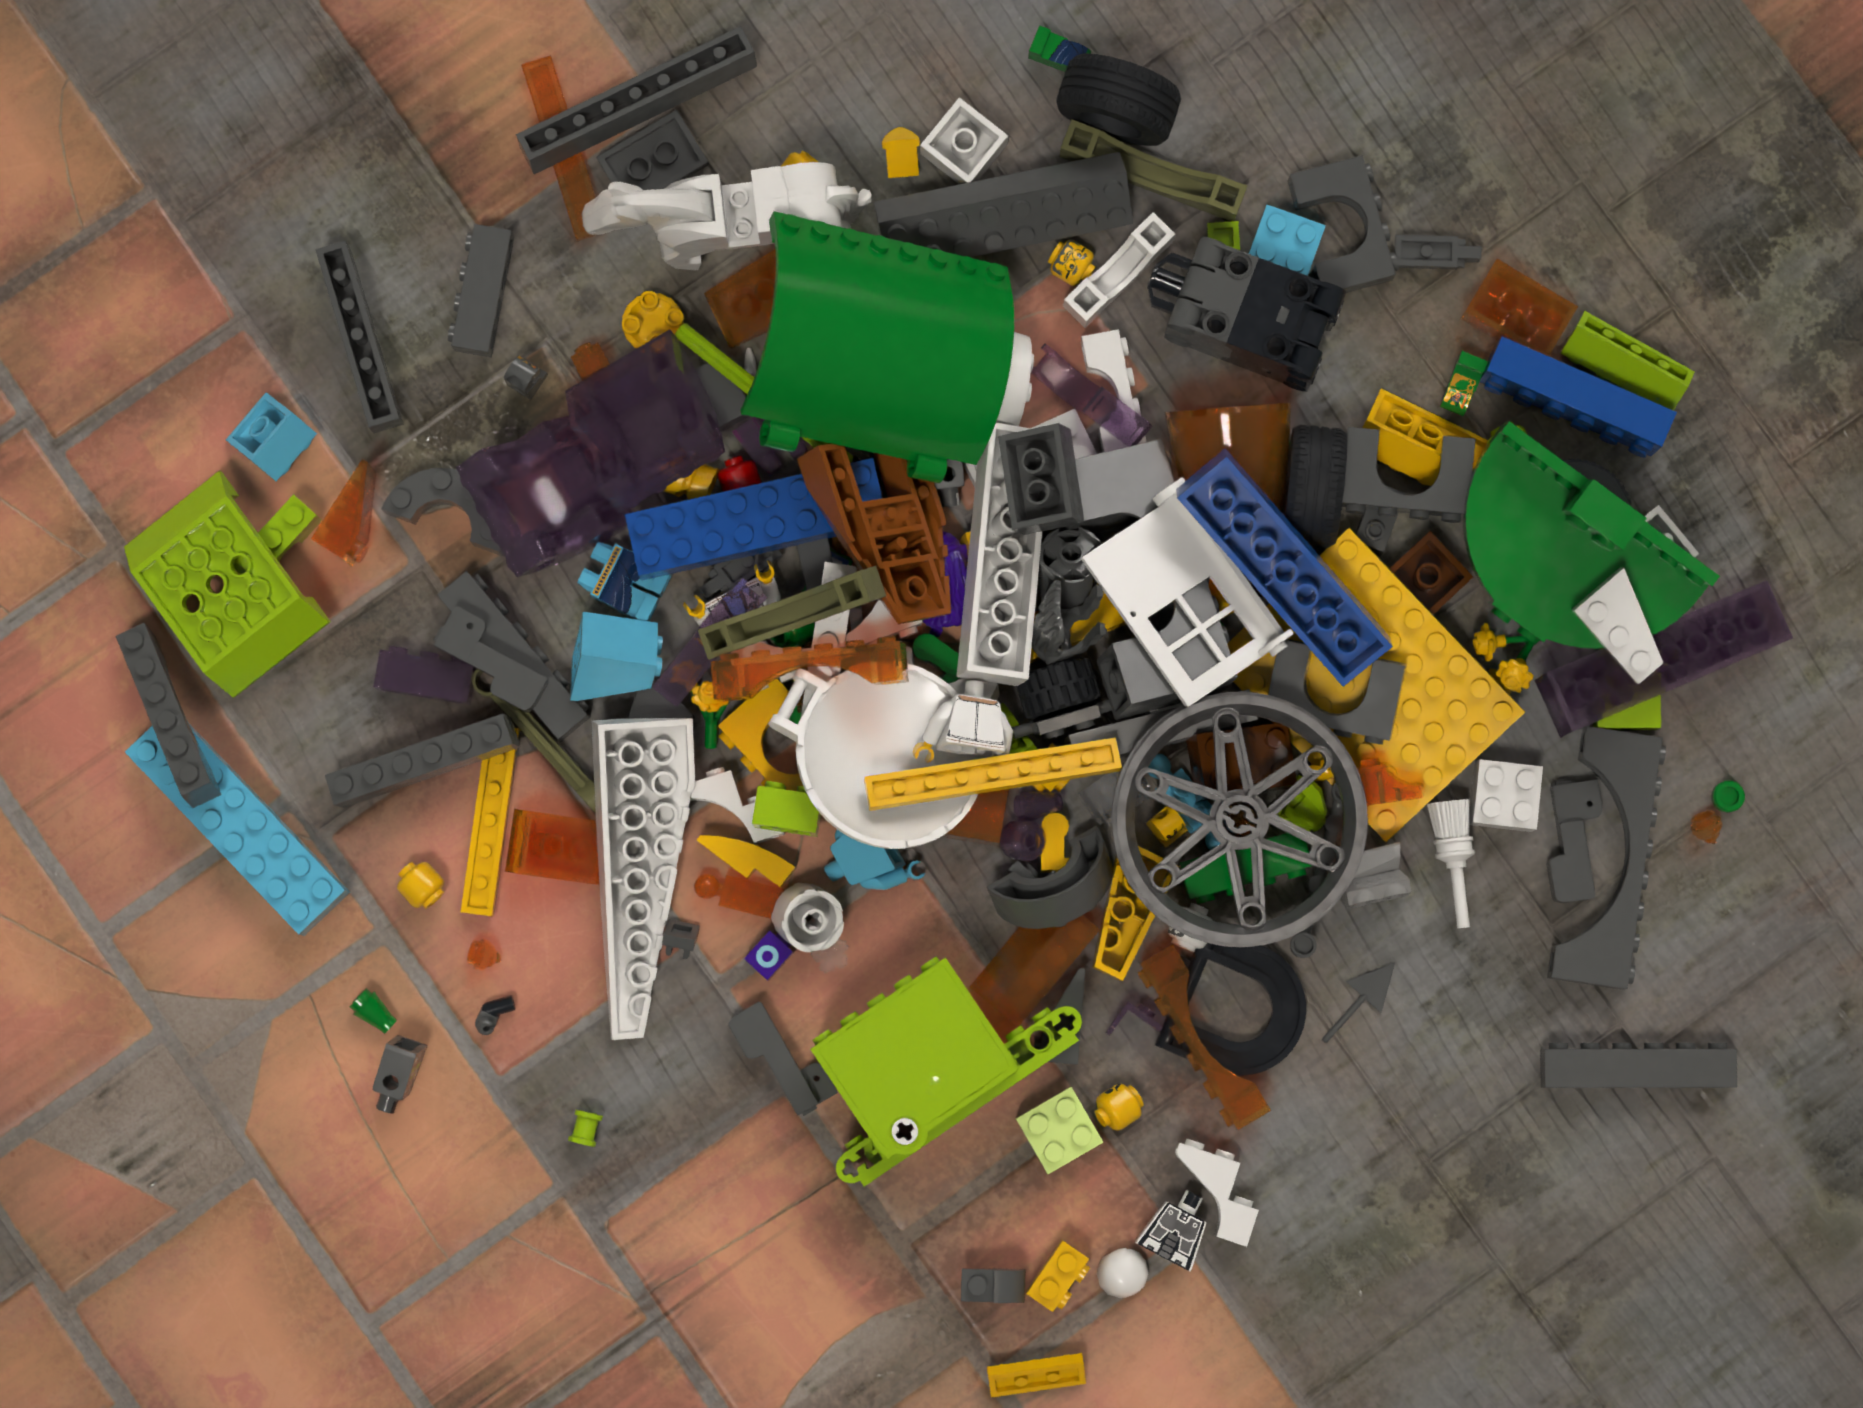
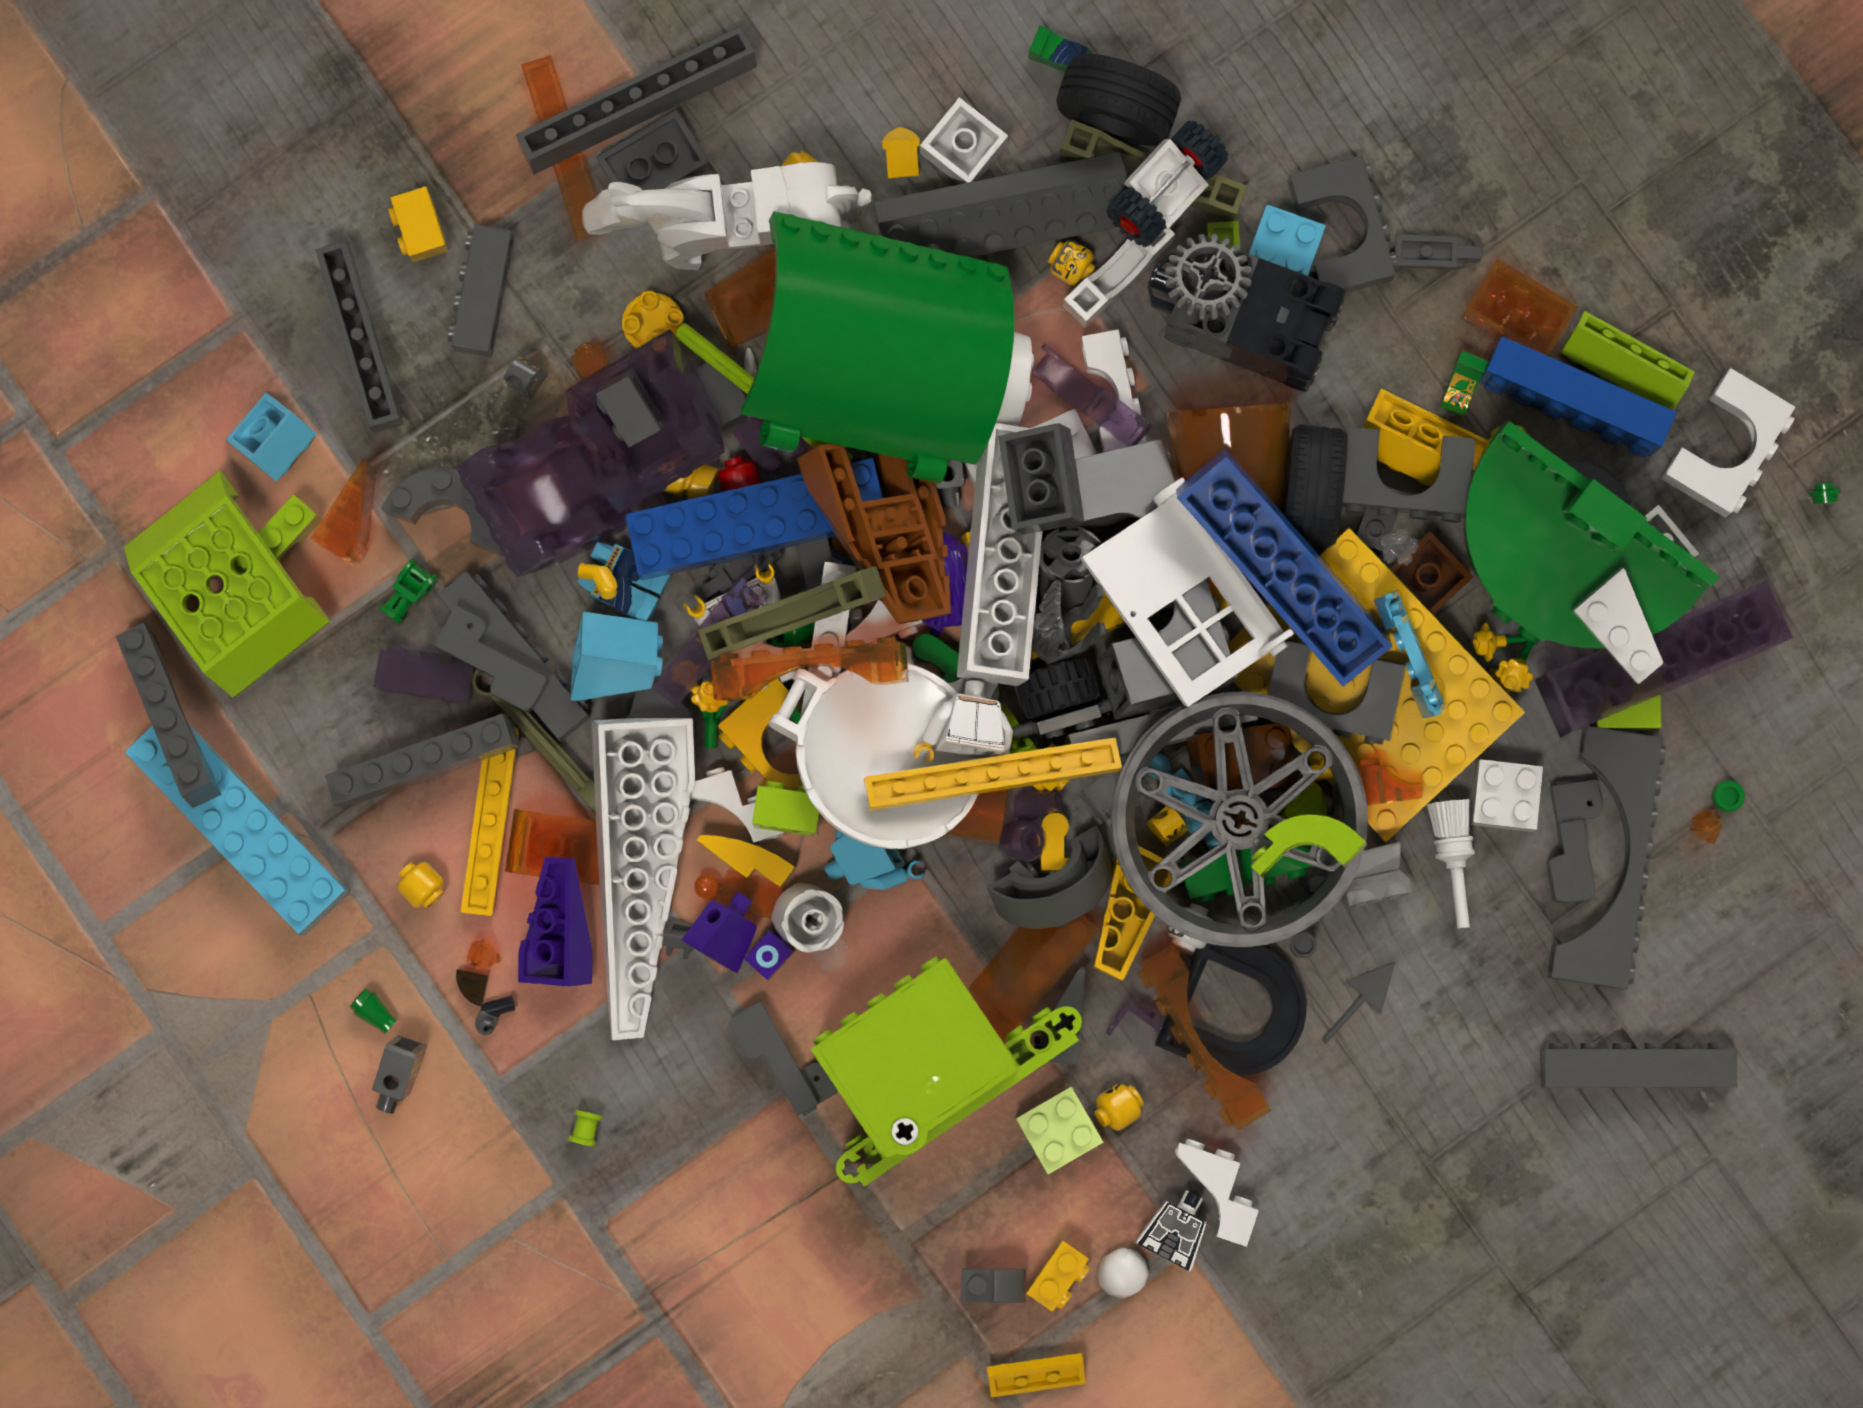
none -> green connector [378,558,439,625]
none -> yellow brick [388,186,448,263]
none -> dark brown tile [456,969,489,1007]
none -> dark purple wedge [518,857,593,987]
none -> yellow arm [578,563,618,600]
none -> dark grey brick [596,368,665,448]
none -> dark purple torso [681,892,757,973]
none -> plate [1107,120,1229,247]
none -> light grey gear [1165,234,1251,320]
none -> lime arch [1251,815,1367,878]
none -> medium azure wedge [1374,590,1446,718]
none -> clear plant [1380,528,1419,566]
none -> white arch [1661,368,1795,517]
none -> green plate [1808,481,1841,504]

